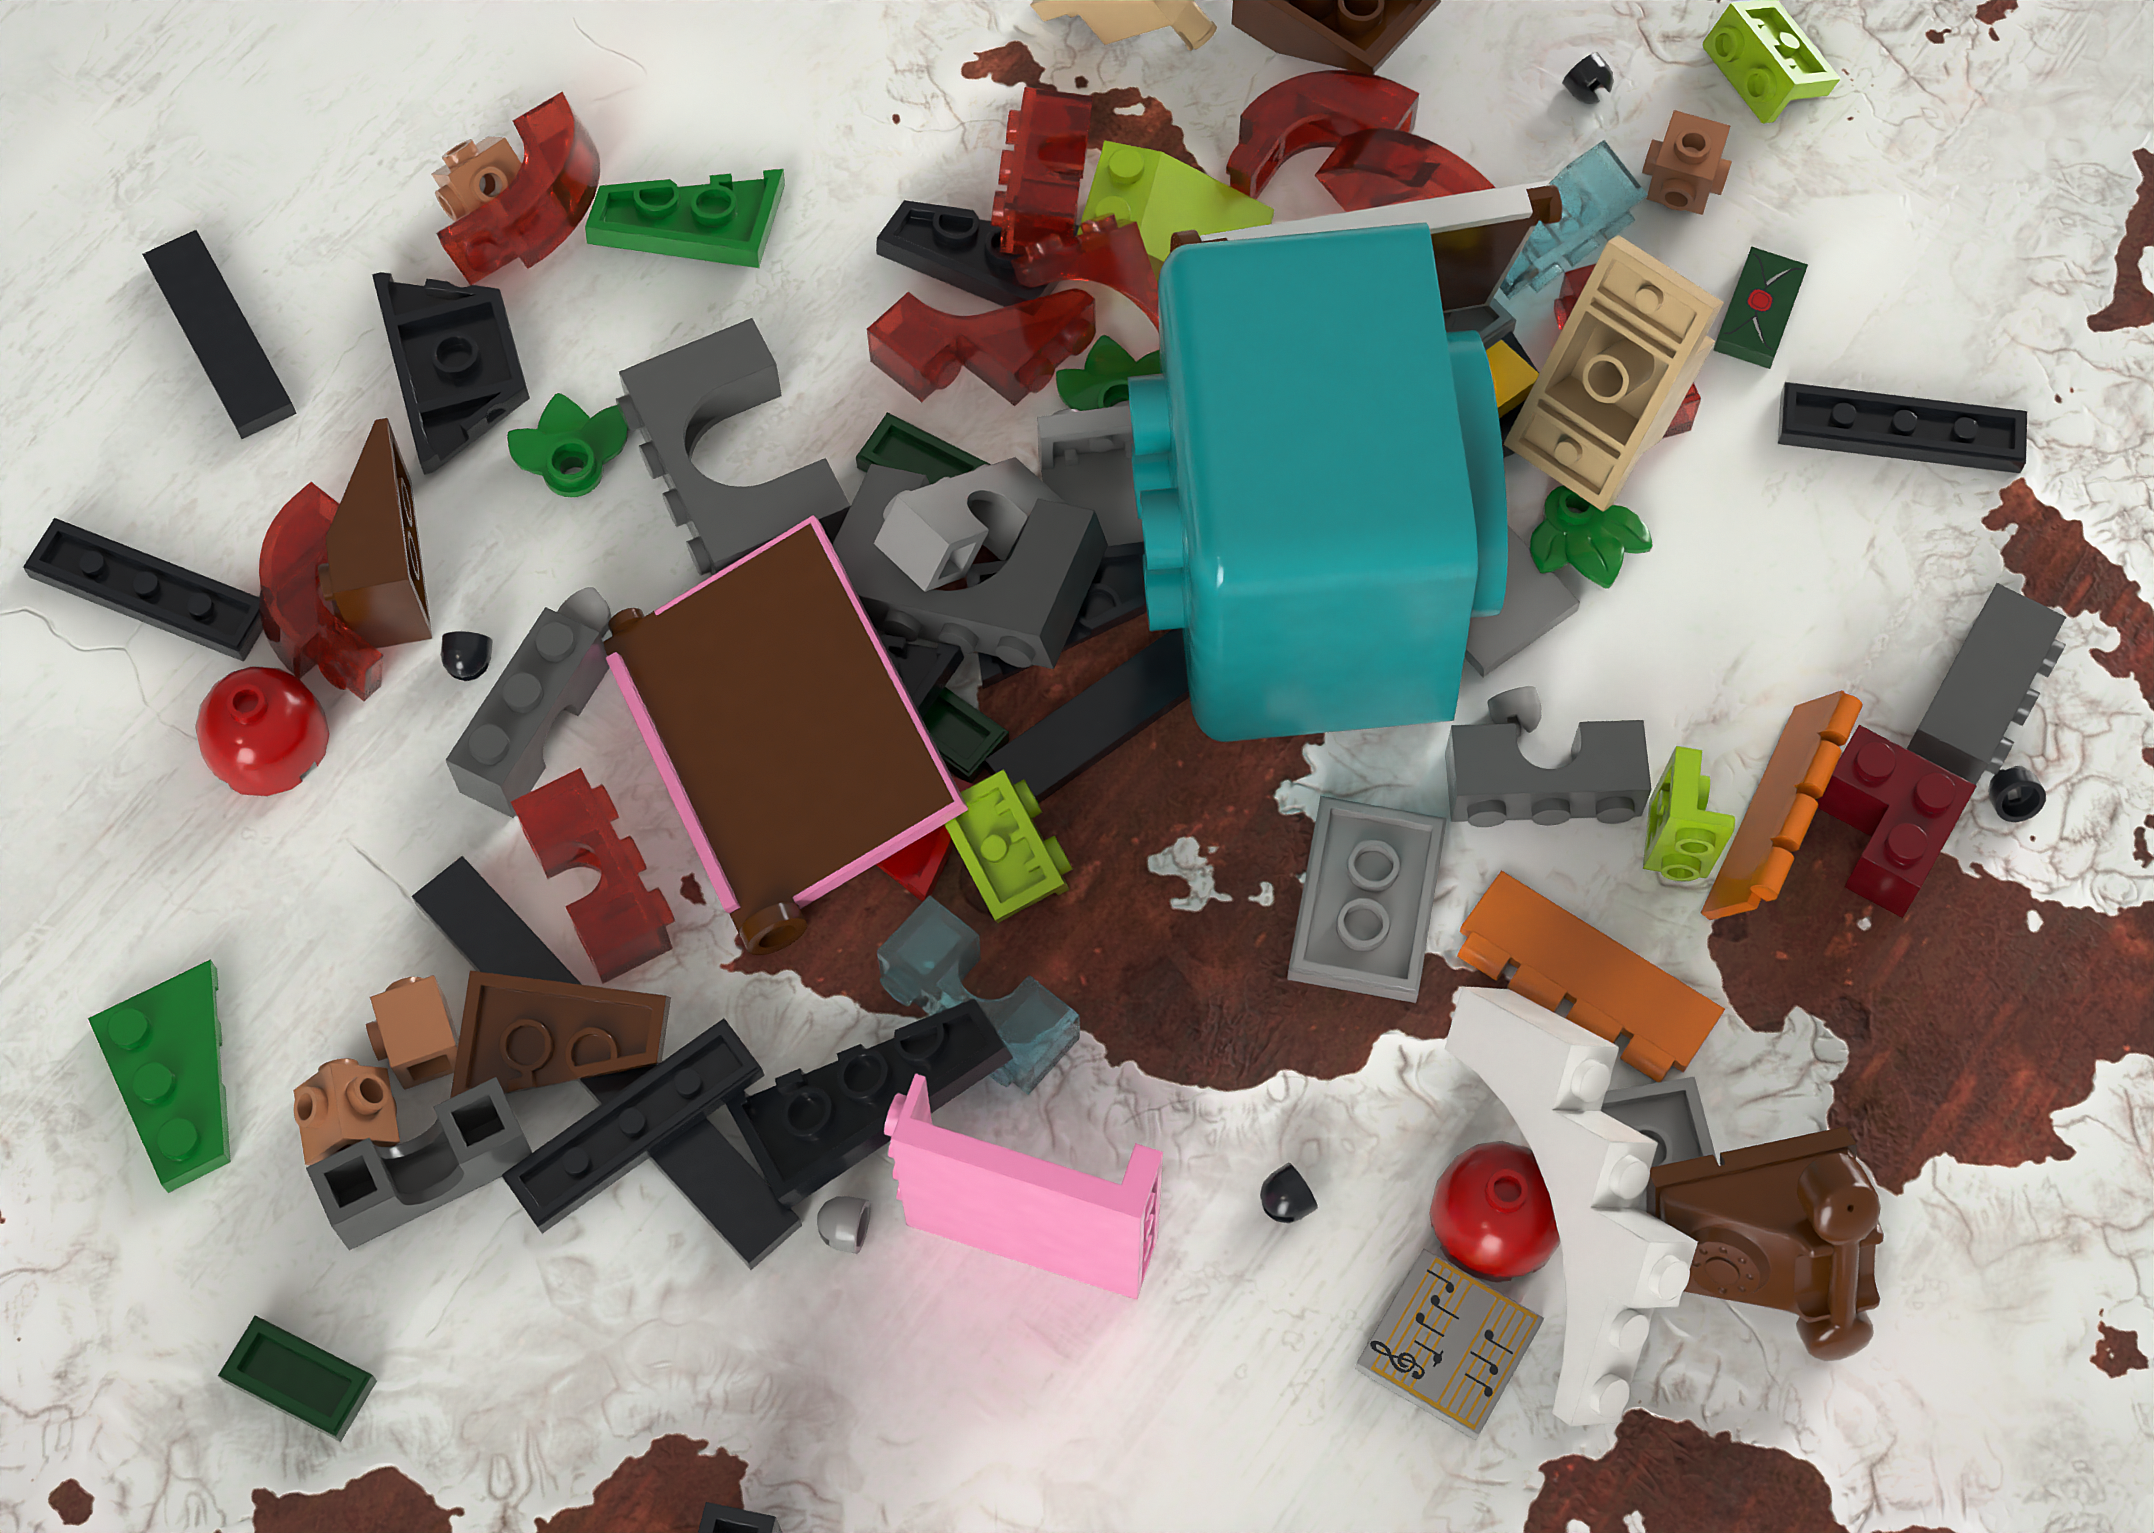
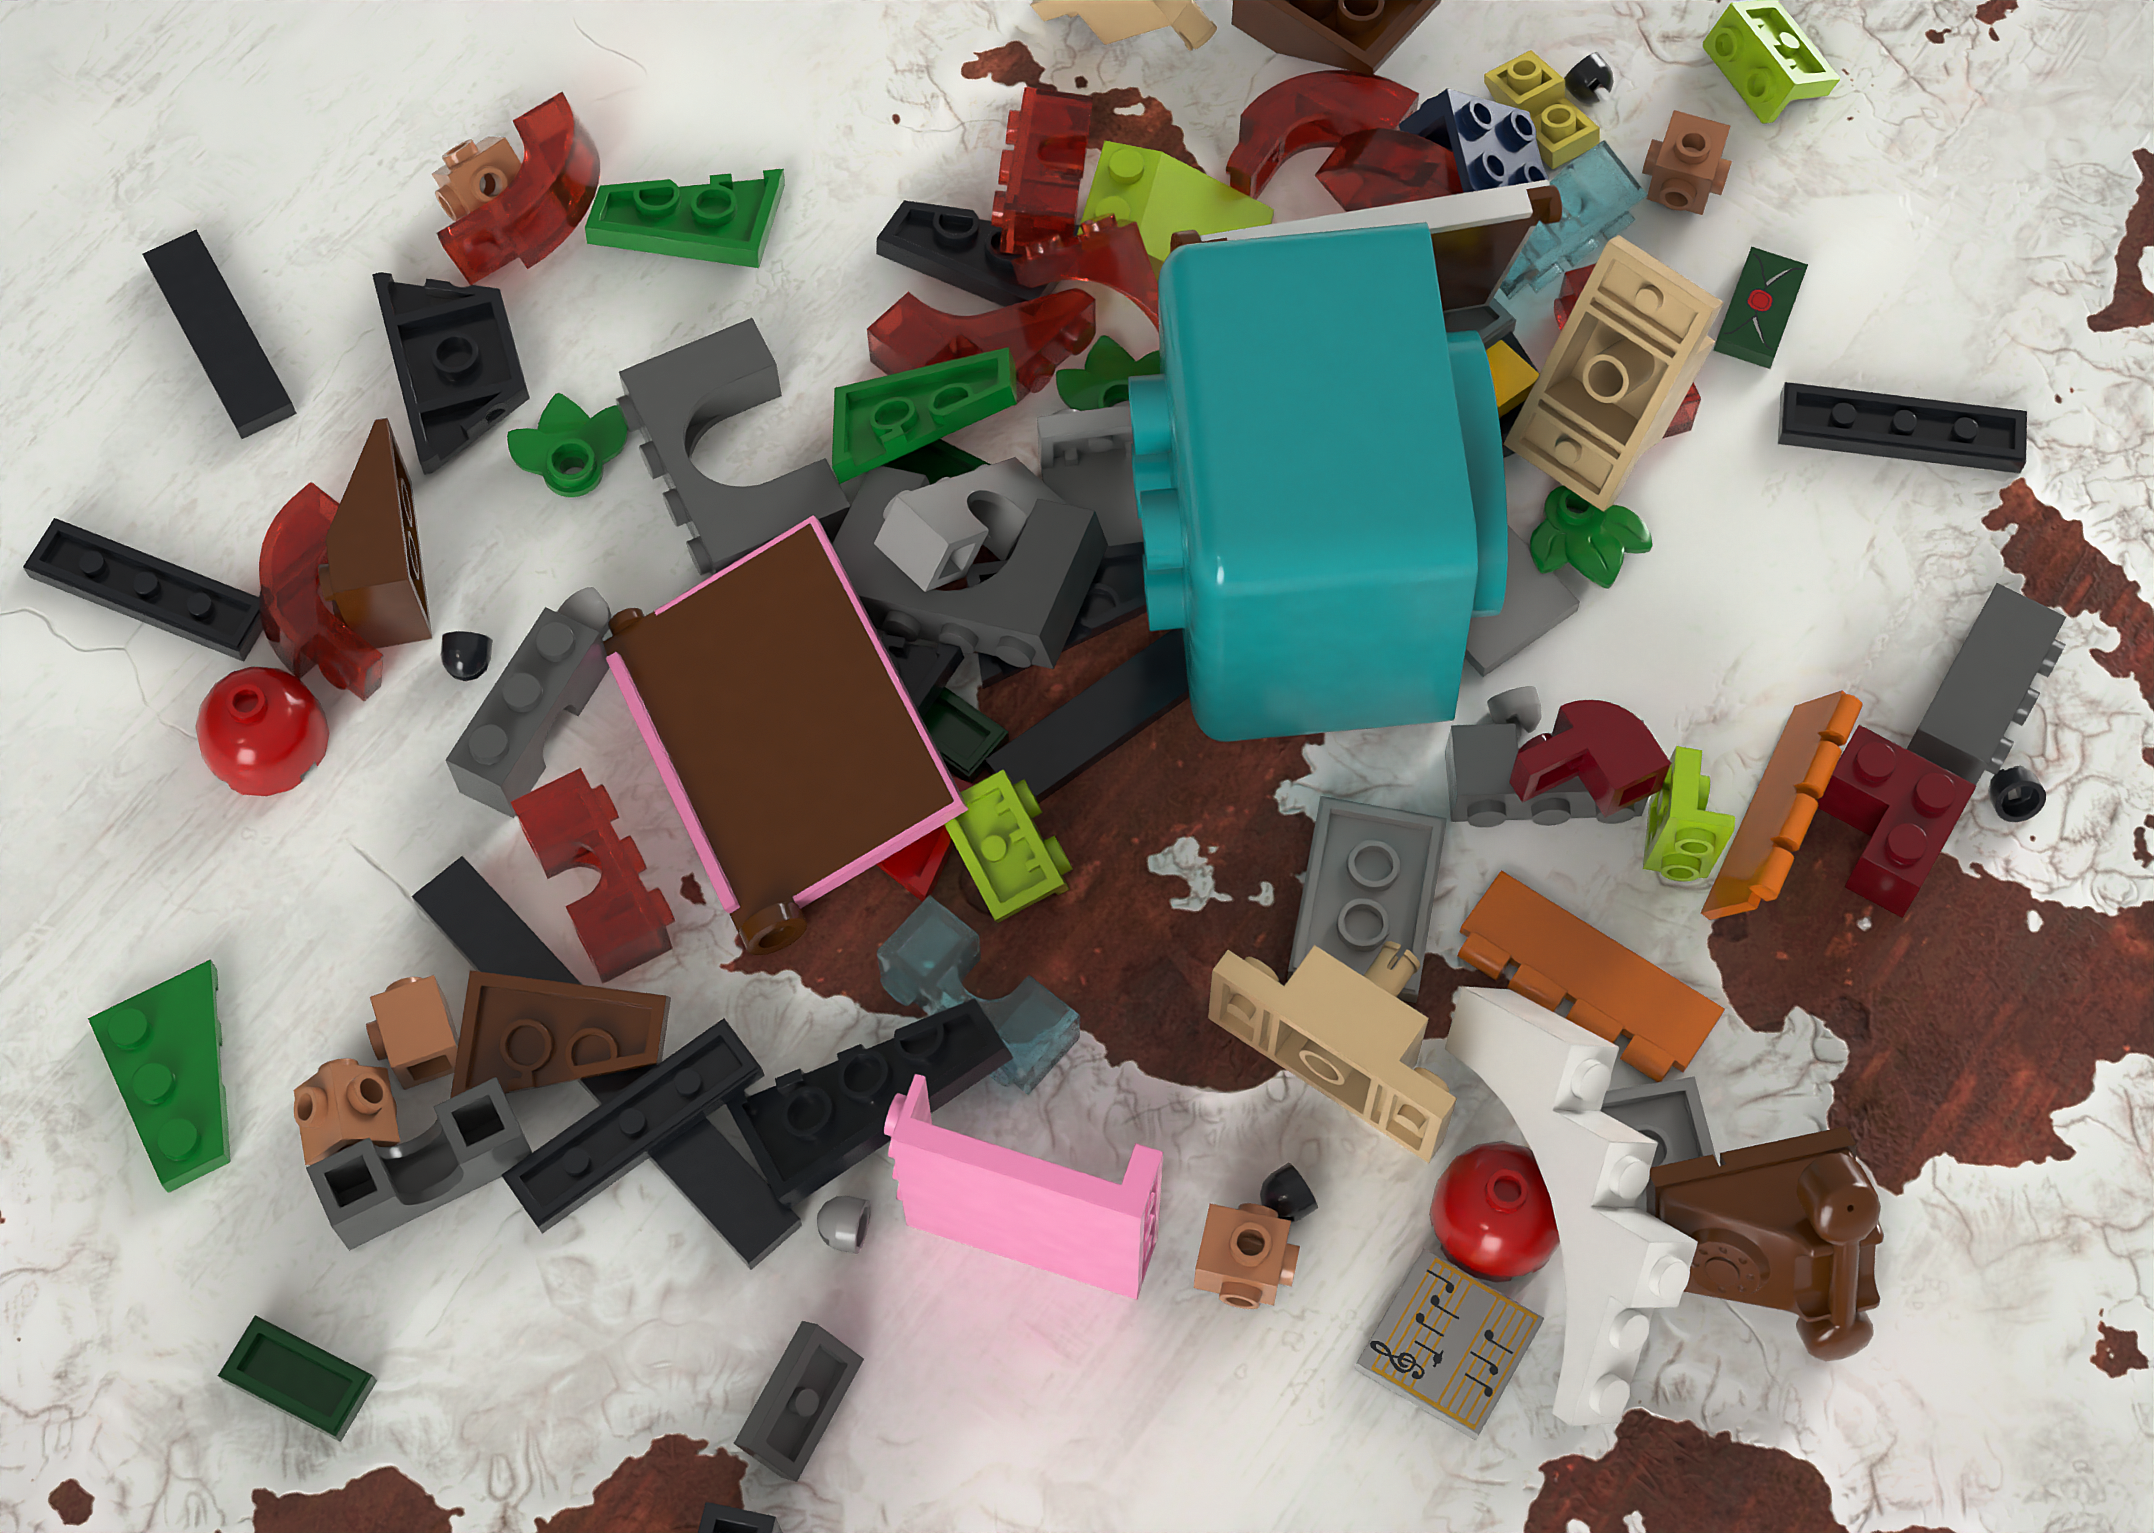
none -> dark grey plate [733,1321,864,1482]
none -> green wing [832,347,1017,484]
none -> nougat brick [1194,1203,1300,1309]
none -> tan brick [1208,941,1457,1163]
none -> dark blue bracket [1399,88,1549,193]
none -> light yellow slope [1484,50,1600,170]
none -> dark red brick [1509,700,1671,818]

